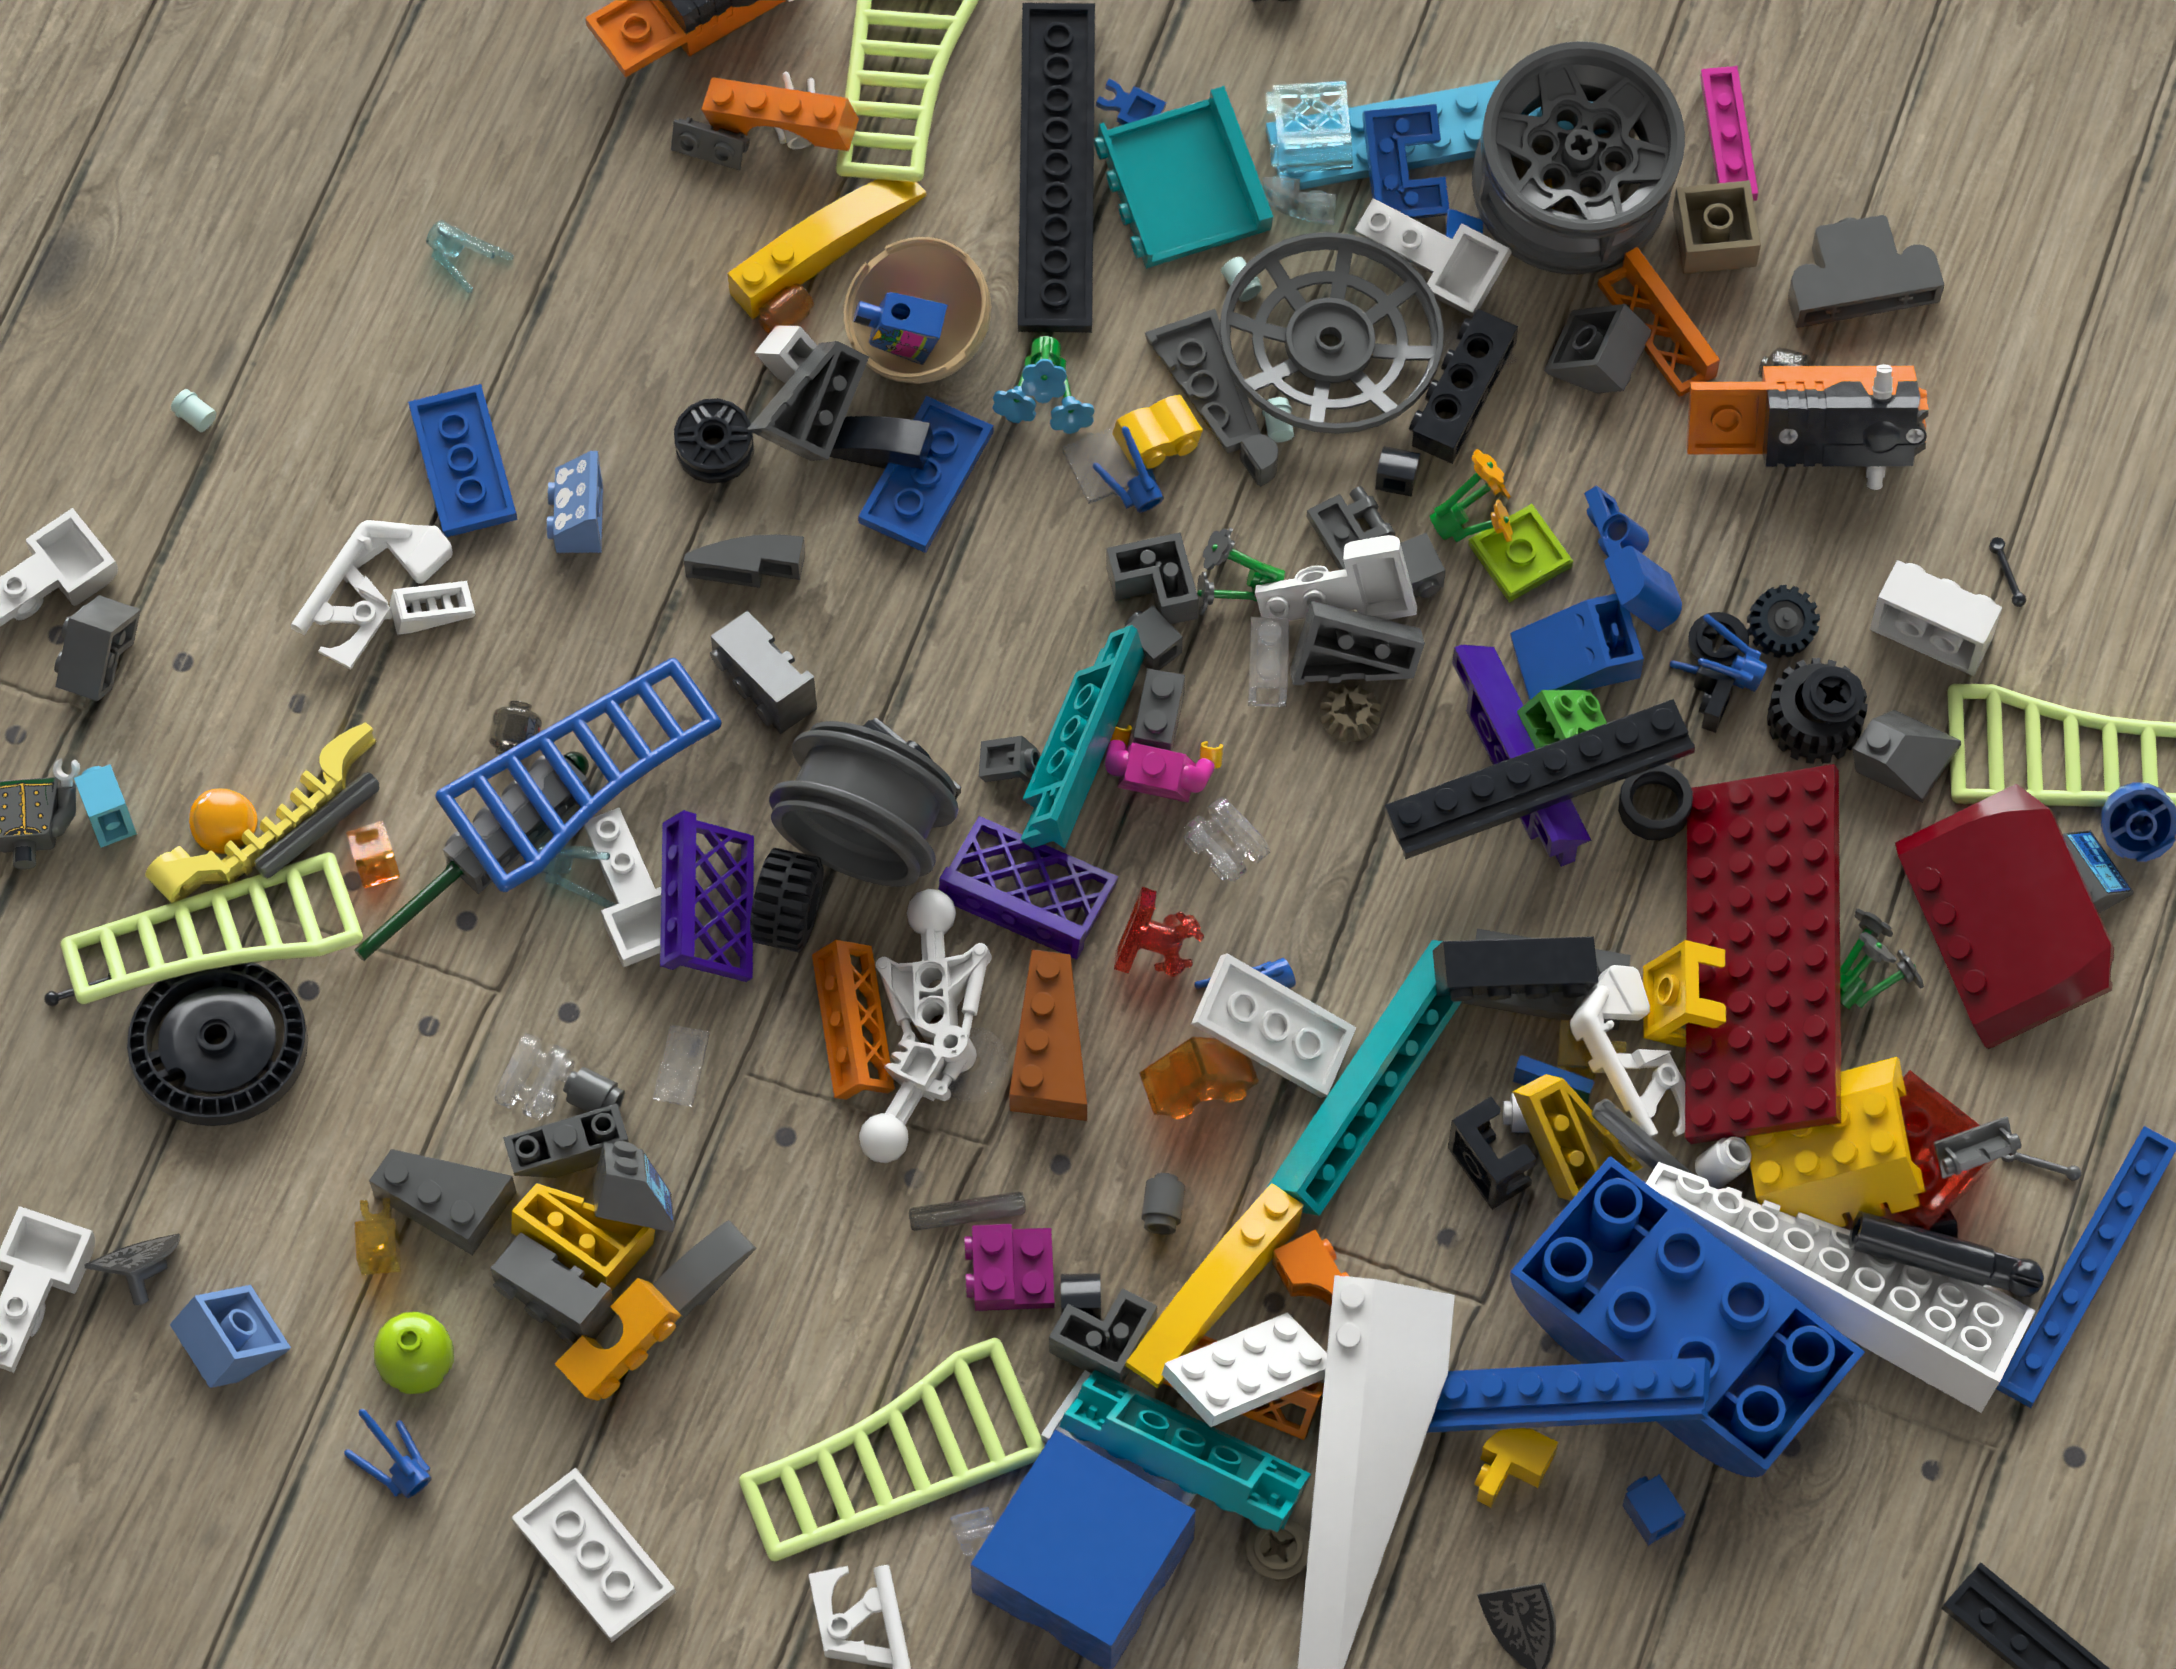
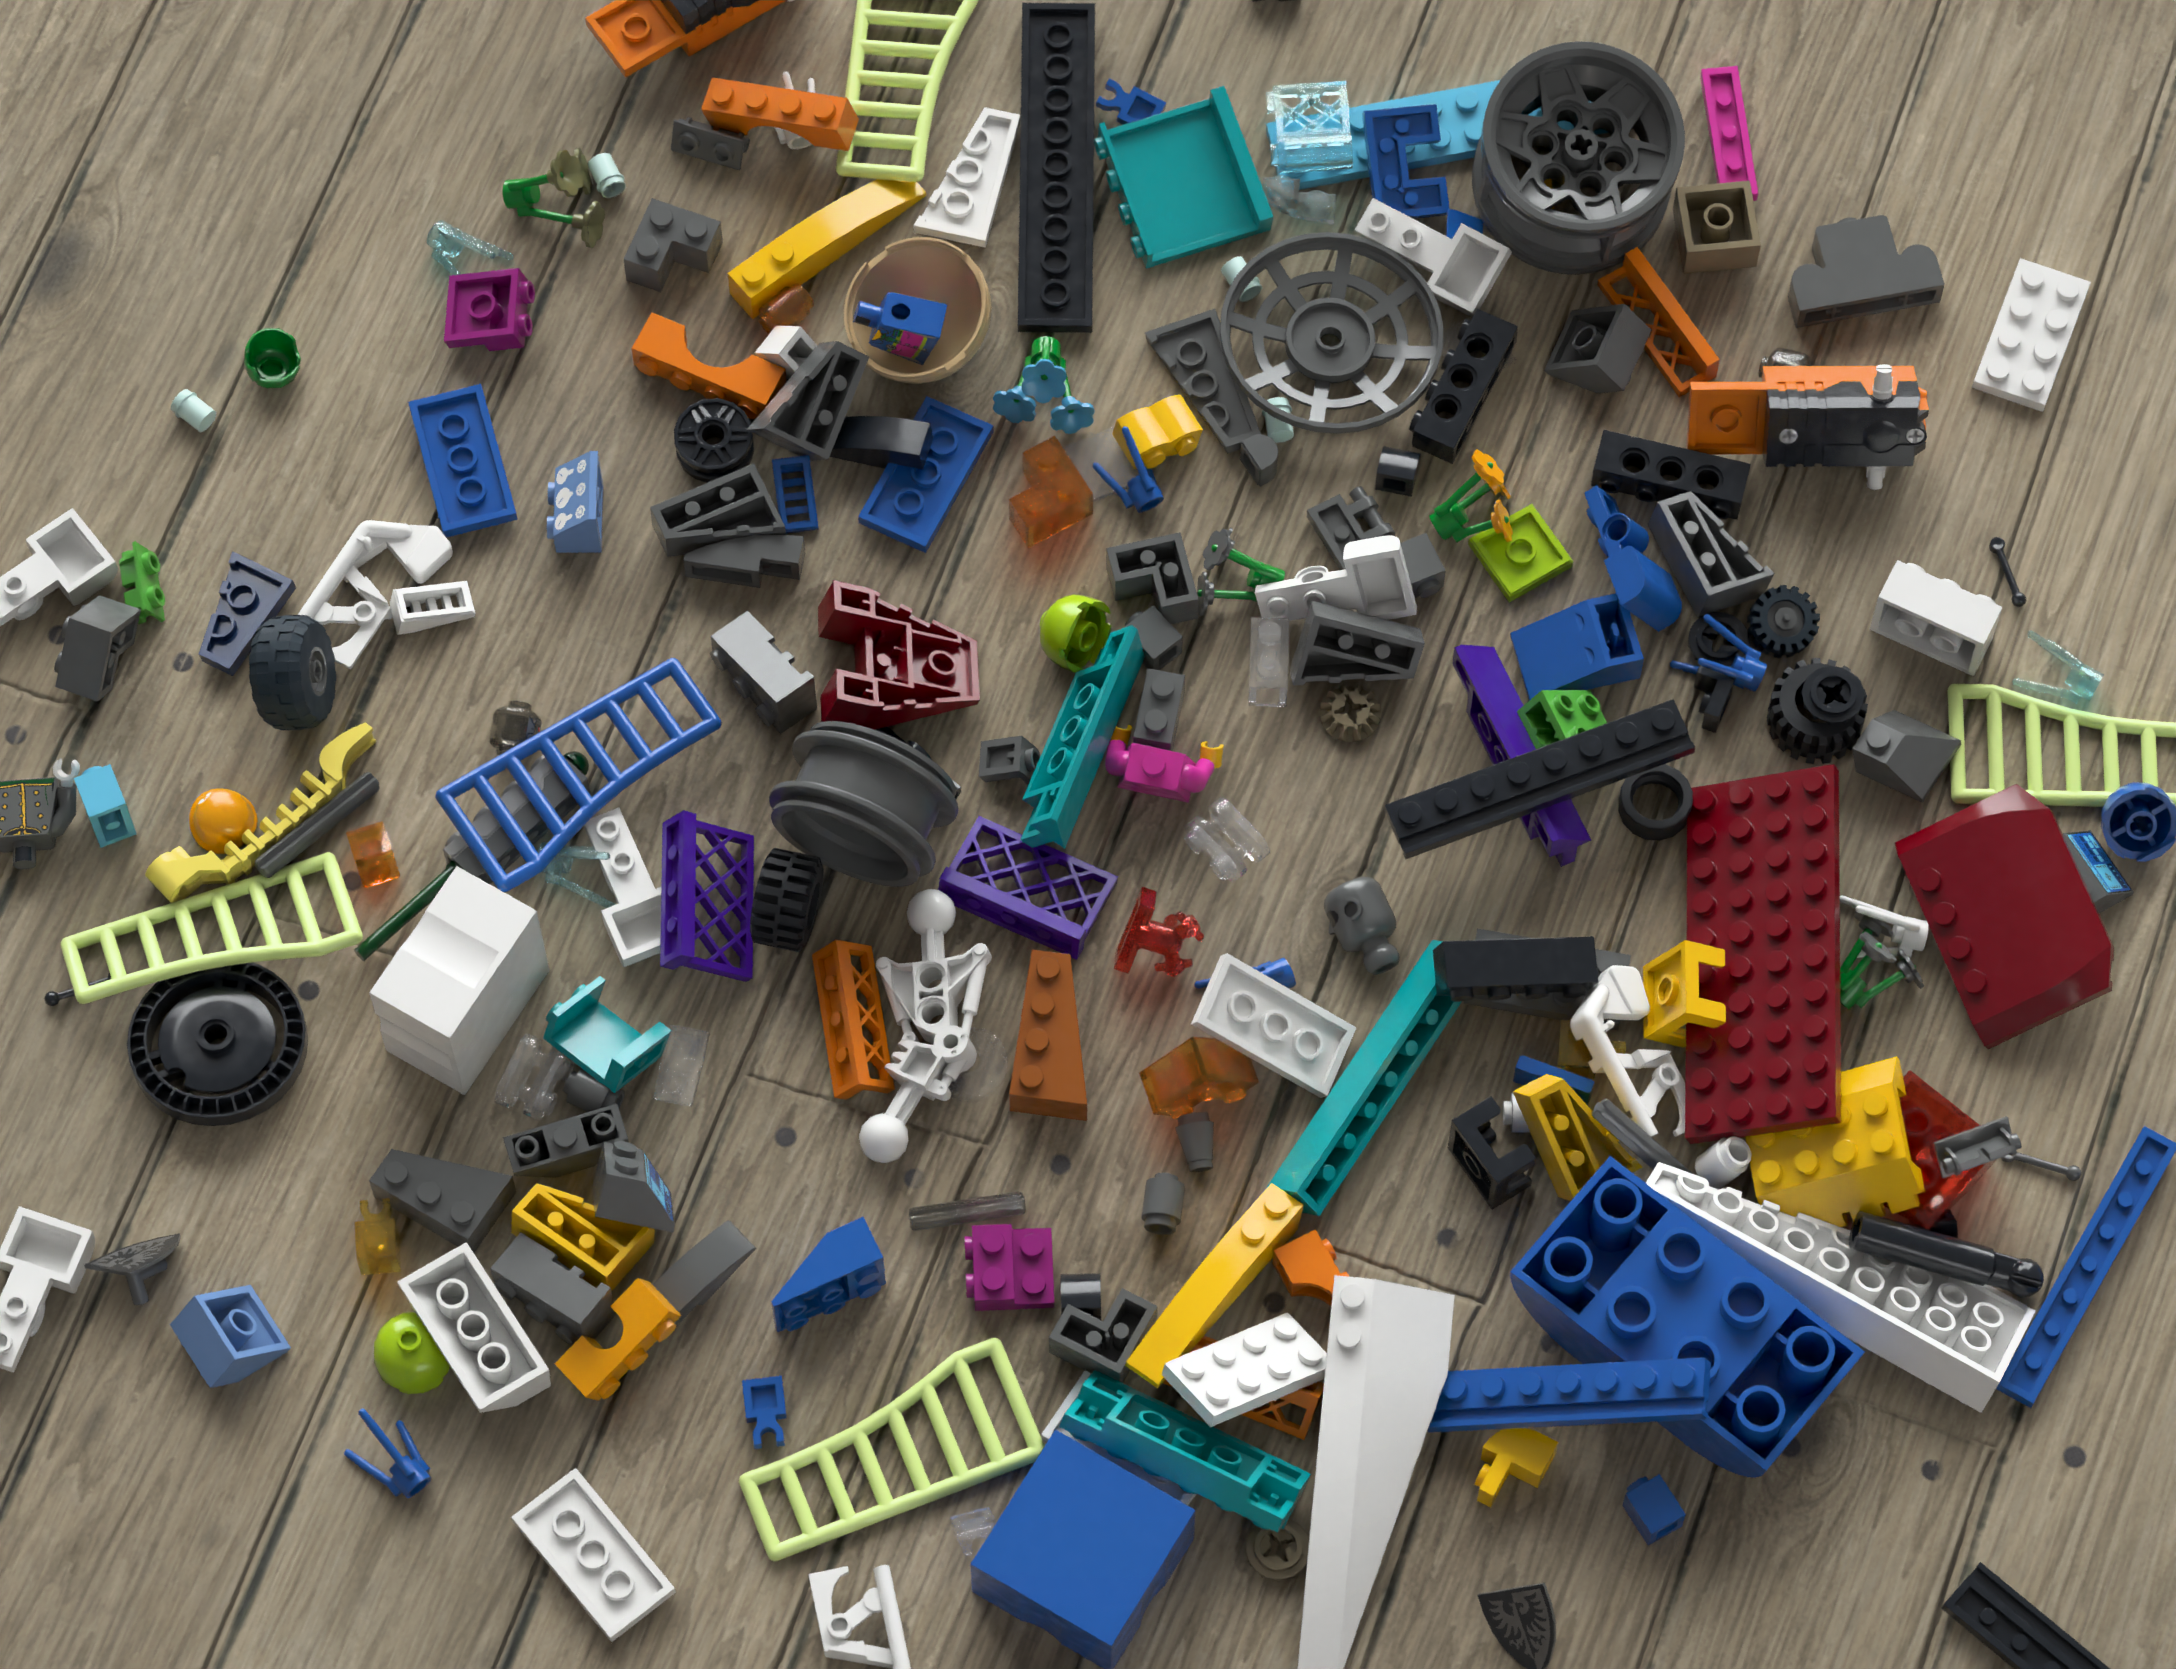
none -> bright green hinge [119,541,165,624]
none -> wing [199,551,296,676]
none -> green hair [244,328,301,389]
none -> black wheel [249,615,336,730]
none -> white tile [369,866,549,1095]
none -> white slope [397,1242,551,1413]
none -> magenta plate [444,268,535,351]
none -> olive plant [502,148,605,248]
none -> teal panel [543,976,672,1093]
none -> light aqua piece [588,153,626,198]
none -> dark grey brick [623,198,723,292]
none -> orange arch [631,312,787,419]
none -> dark grey wedge [650,464,786,557]
none -> blue plate [742,1376,787,1449]
none -> blue slope [771,1217,886,1333]
none -> blue slope [772,455,819,534]
none -> dark red wedge [818,580,980,730]
none -> white wing [913,108,1020,248]
none -> clear orange brick [1009,436,1093,548]
none -> lime cylinder [1040,595,1112,673]
none -> dark grey cone [1175,1112,1214,1172]
none -> dark grey piece [1324,876,1400,975]
none -> black brick [1591,430,1751,520]
none -> dark grey wedge [1647,491,1775,618]
none -> white plant [1840,895,1929,958]
none -> white plate [1972,258,2091,412]
none -> clear light blue plant [2012,630,2104,704]

